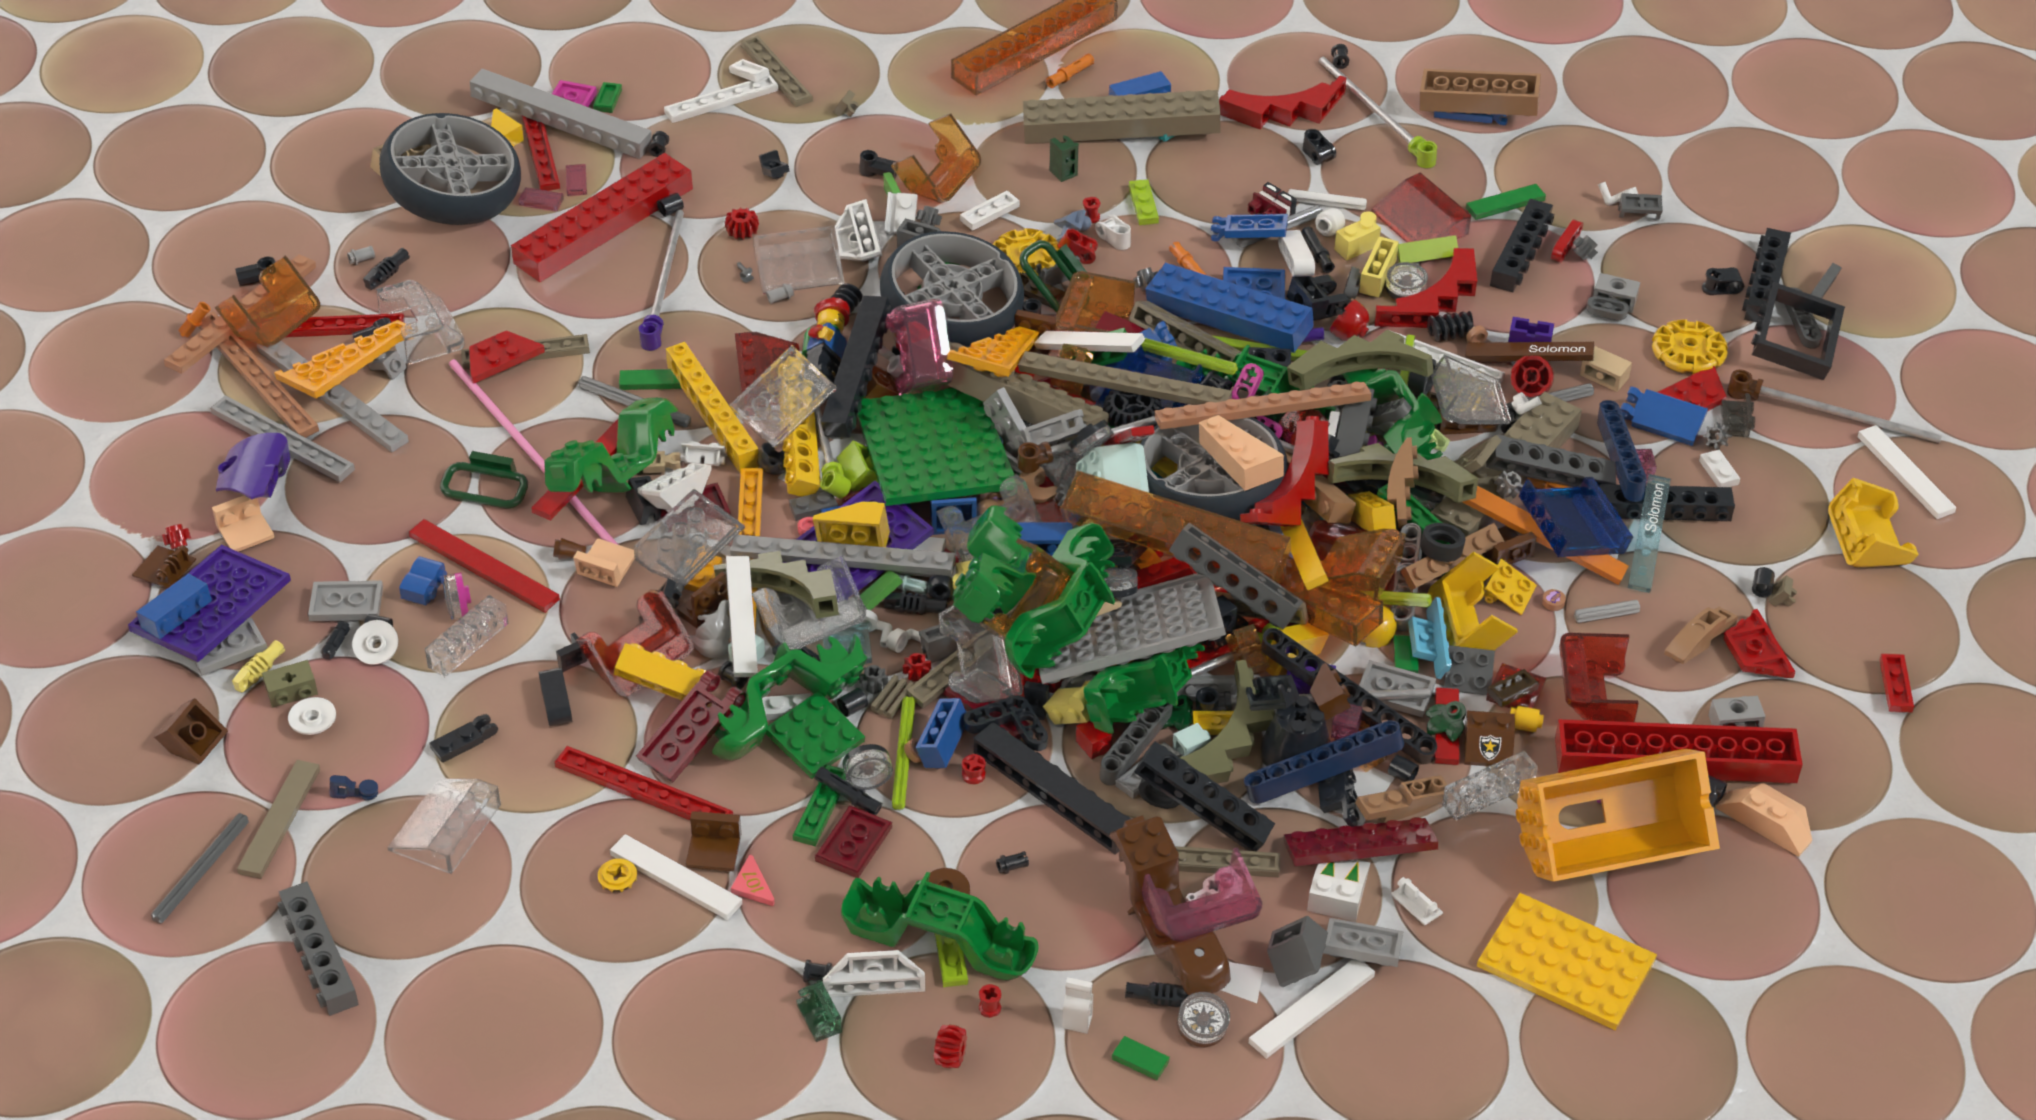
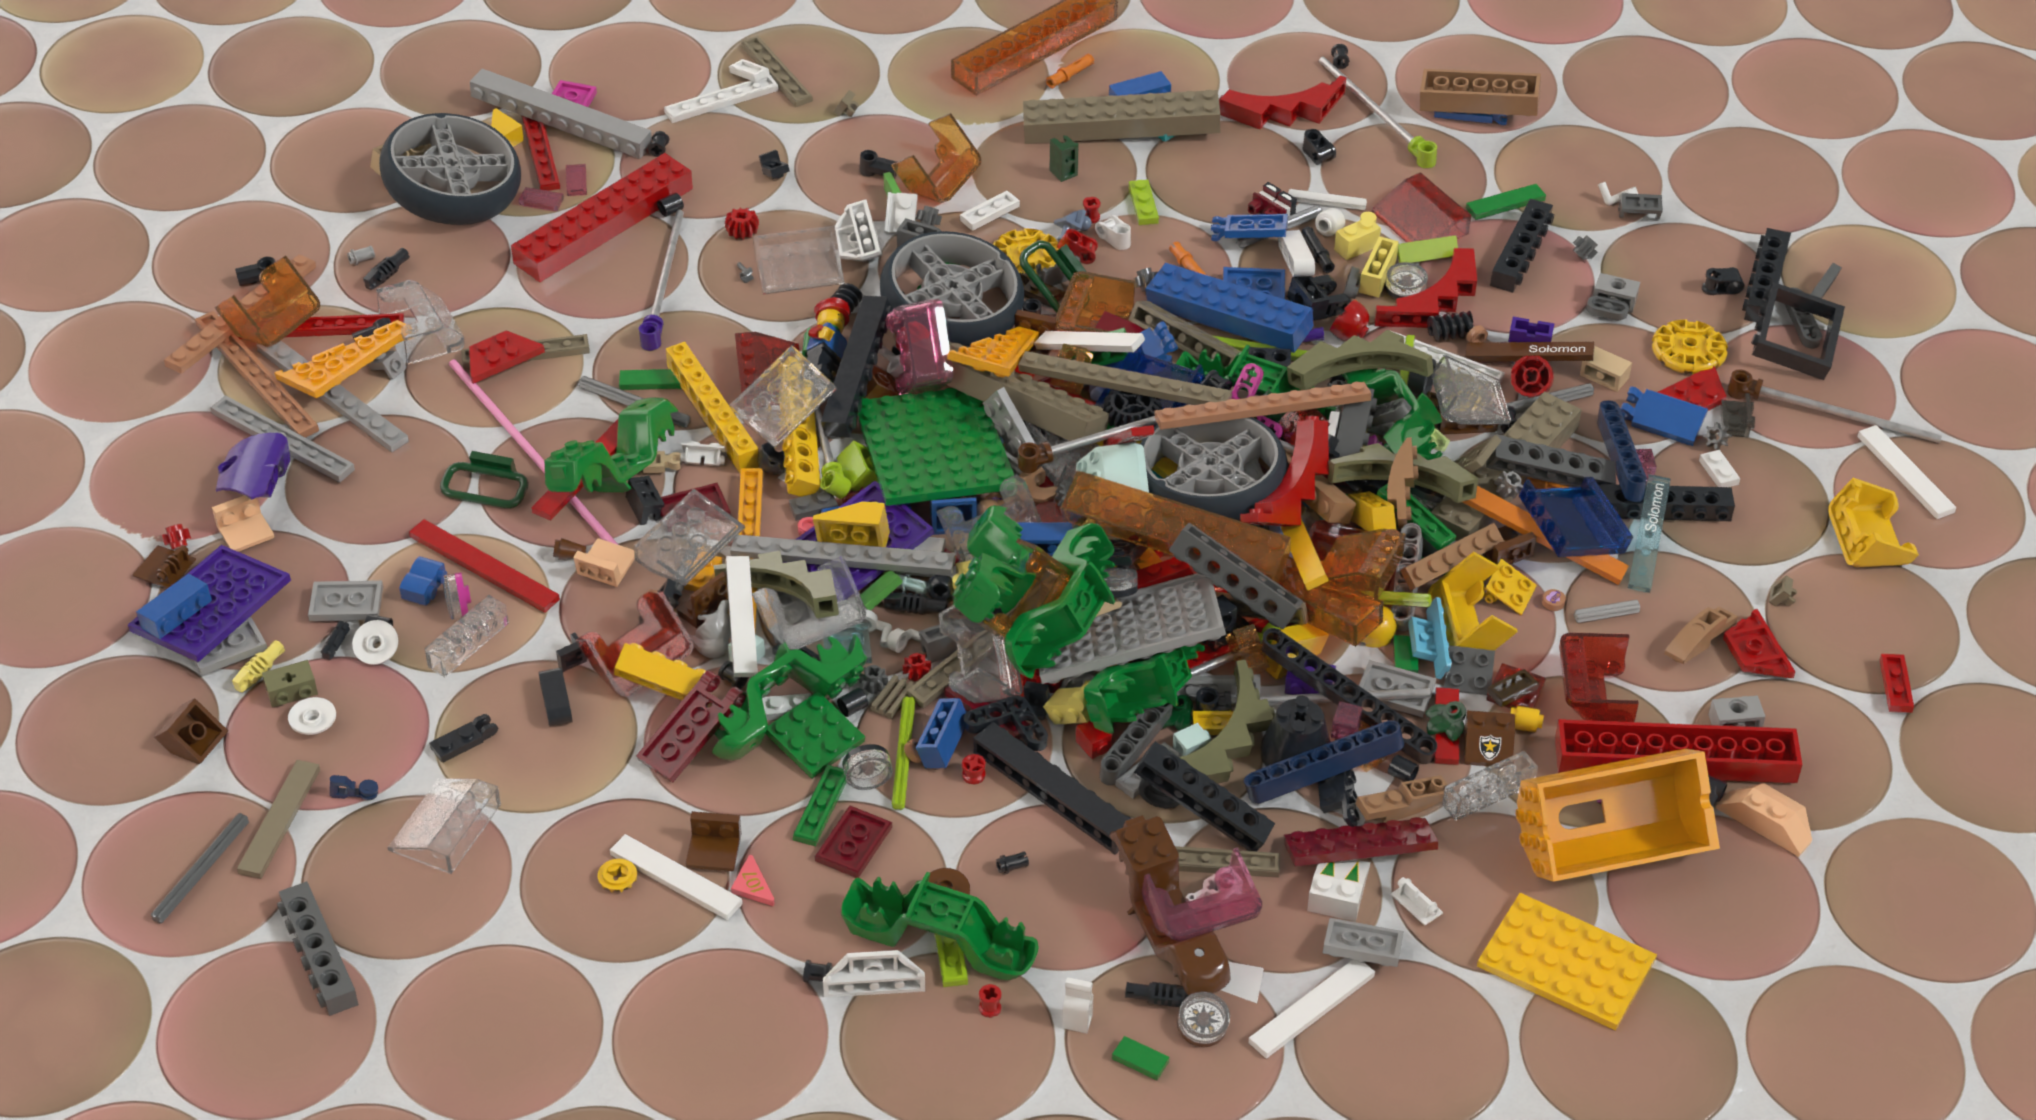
orange axle [178,302,211,337] -> none
red tile [555,746,733,820] -> none
green tile [593,82,622,113] -> none
white wedge [637,463,712,512] -> none
light grey pin [766,283,794,304] -> none
clear green hinge [796,980,842,1042] -> none
black pin [814,766,883,815] -> none
red gear [933,1024,967,1069] -> none
light grey plate [1024,409,1087,445] -> none
clear piece [1068,419,1114,459] -> none
lime axle [1137,338,1238,375] -> none
light nougat wedge [1199,415,1284,491] -> none
black hinge [1246,674,1300,711] -> none
dark grey slope [1267,916,1328,987] -> none
reddish brown slope [1310,663,1351,721] -> none
black tyre [1420,523,1466,562] -> none
white plate [1512,392,1542,415] -> none
red beam [1551,219,1583,263] -> none
black beam [1752,567,1775,597] -> none

